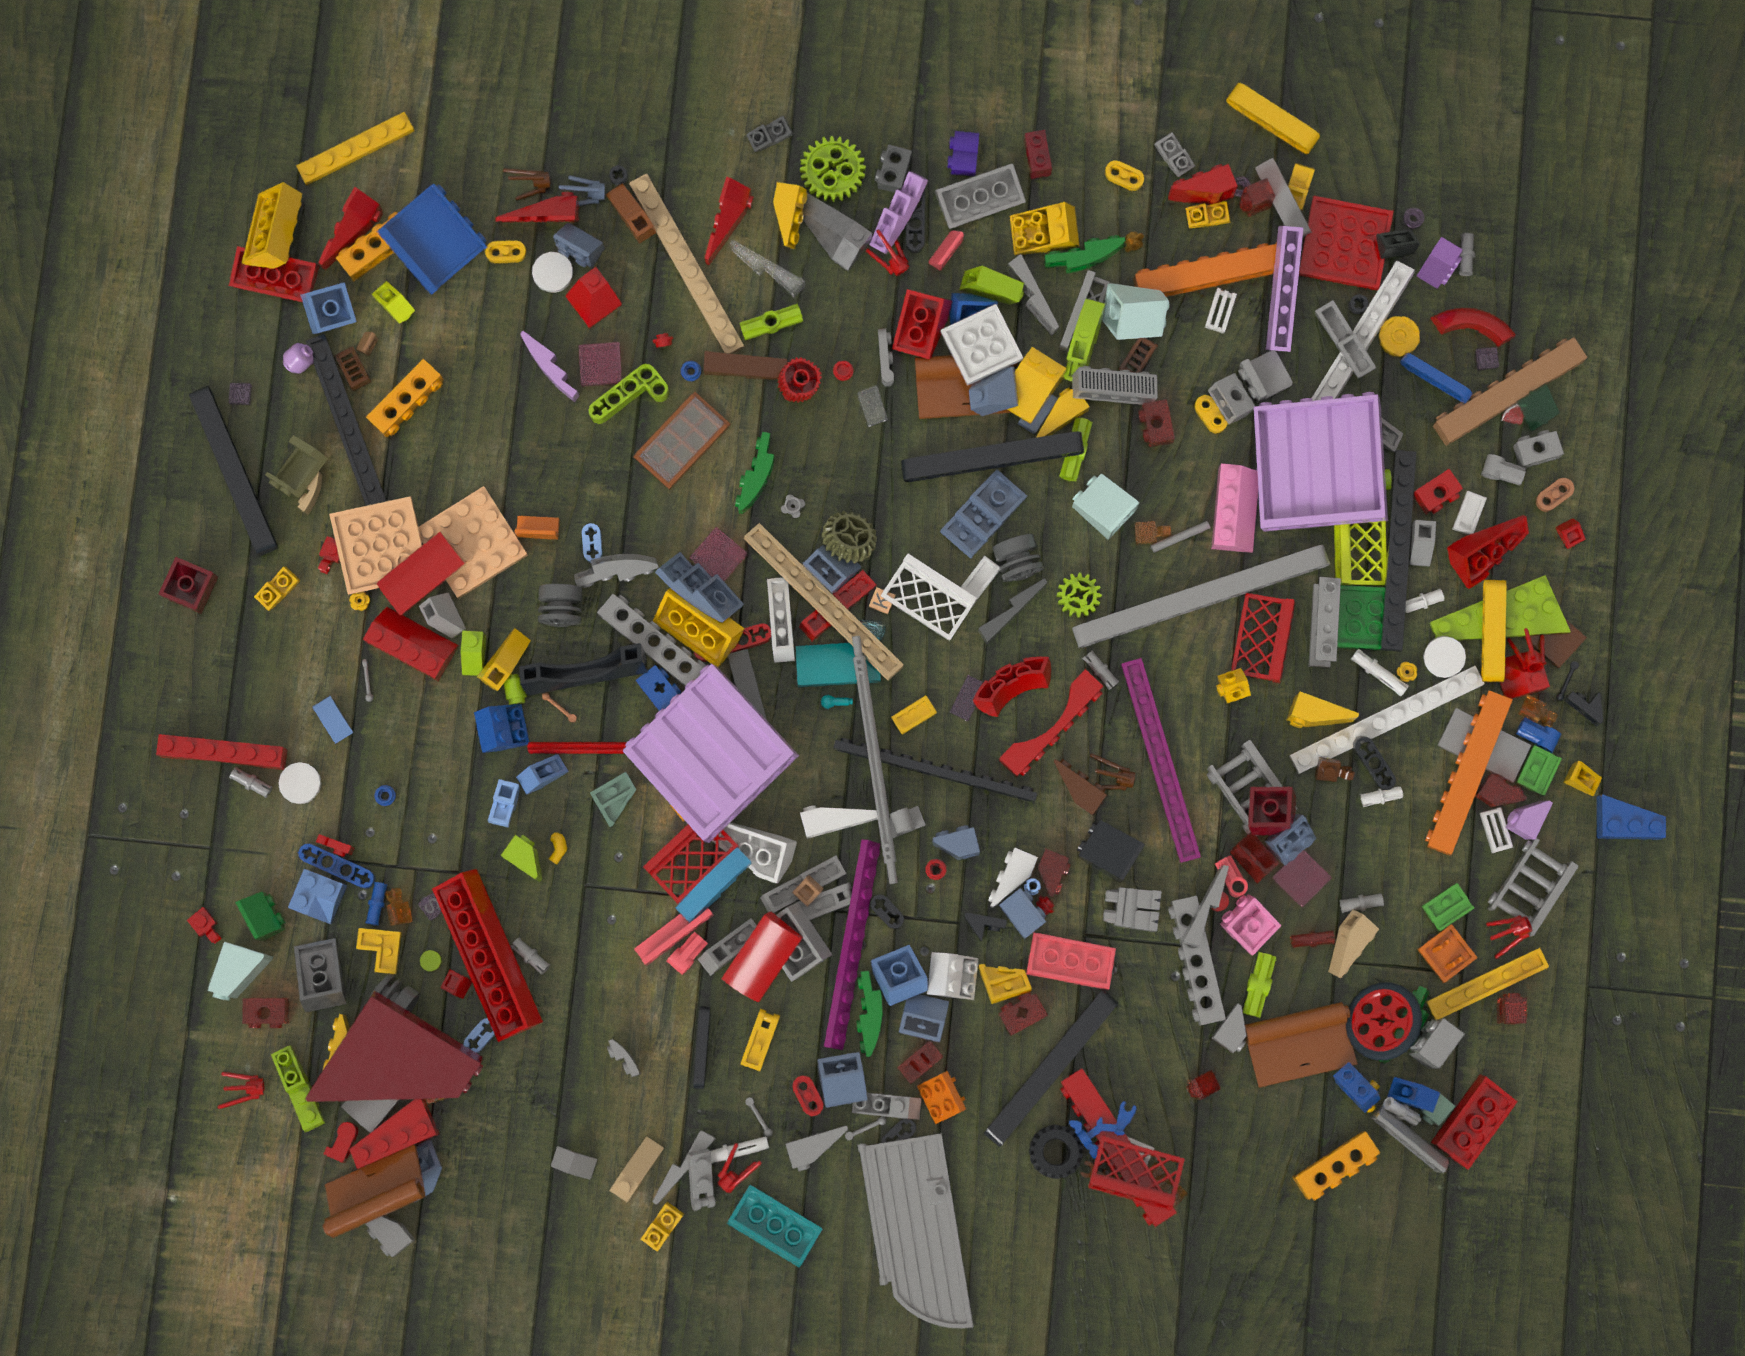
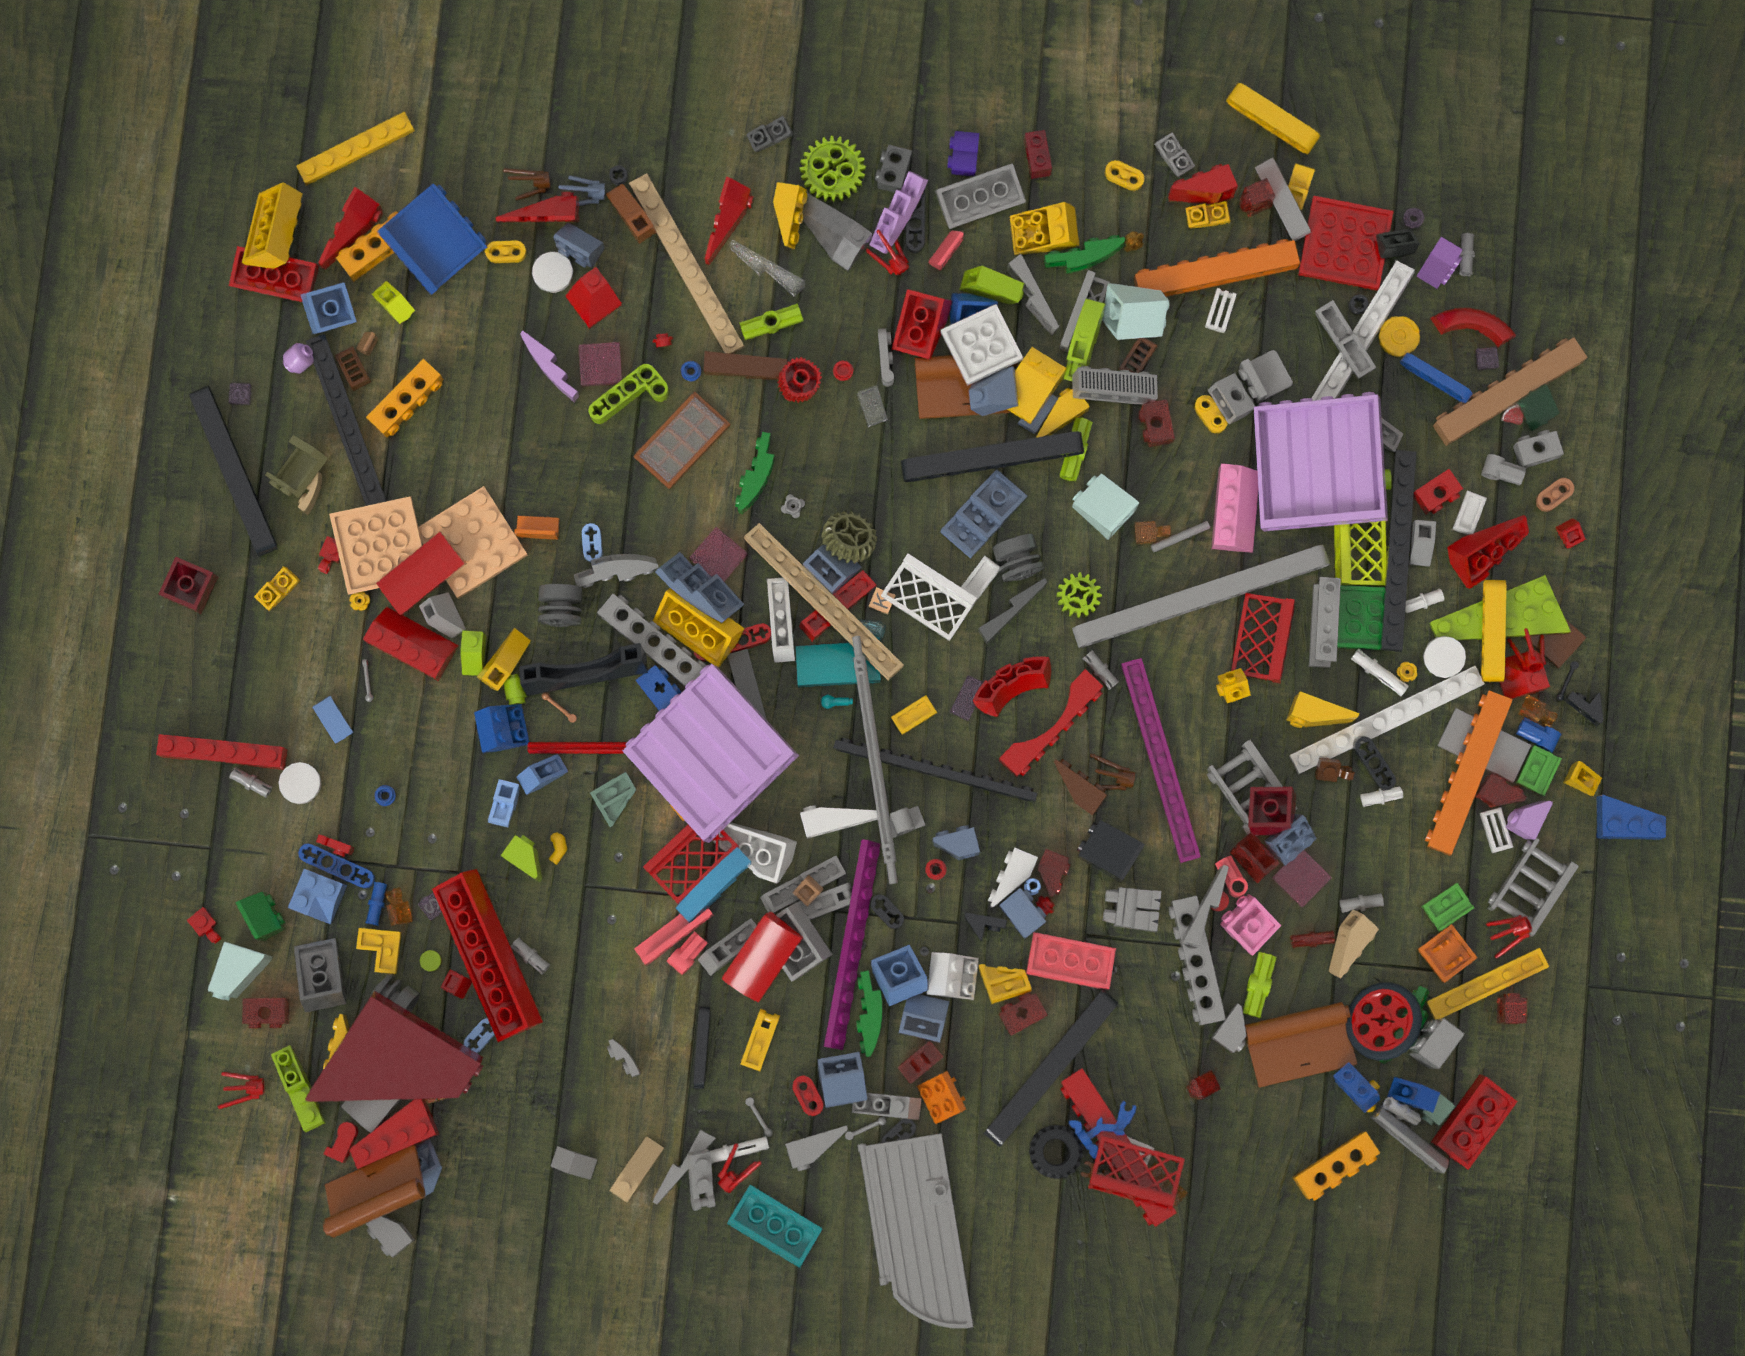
yellow slope [641,1202,684,1252] -> none
plate [1235,176,1251,197] -> none
lavender brick [1266,226,1303,352] -> none

